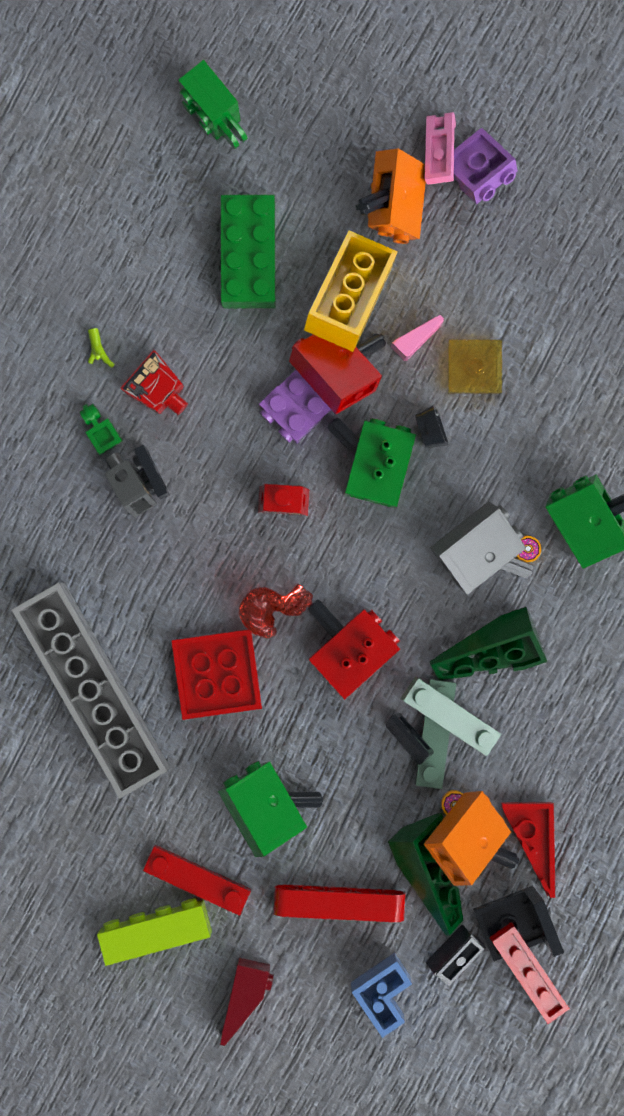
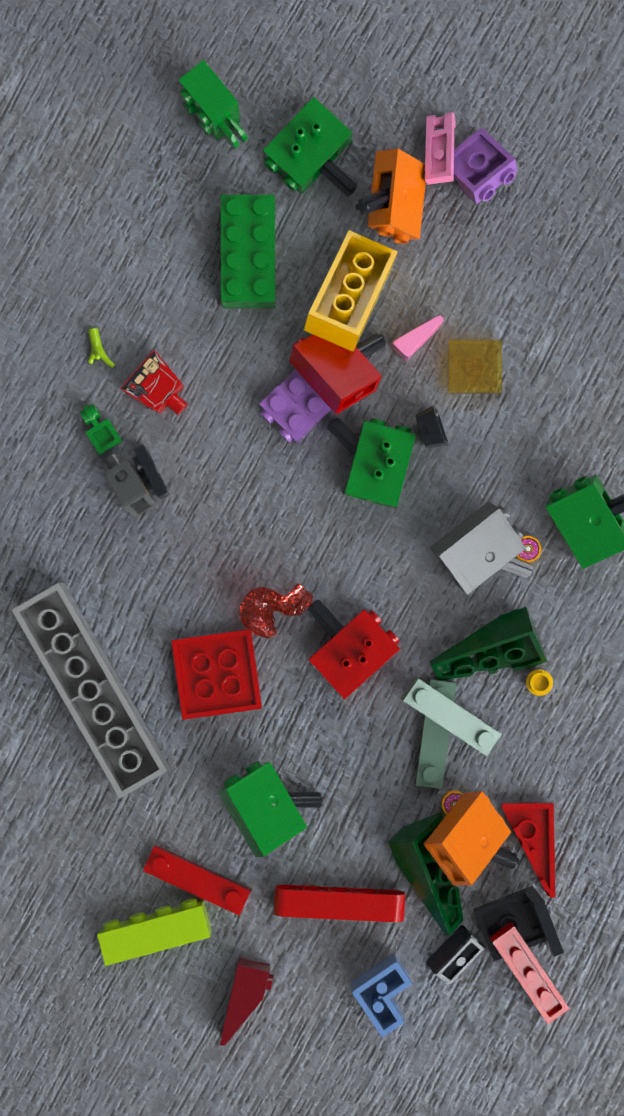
red torso [258,484,310,516] -> none
black slope [386,713,434,765] -> none
none -> green piece [263,97,357,197]
none -> yellow plate [526,669,553,696]

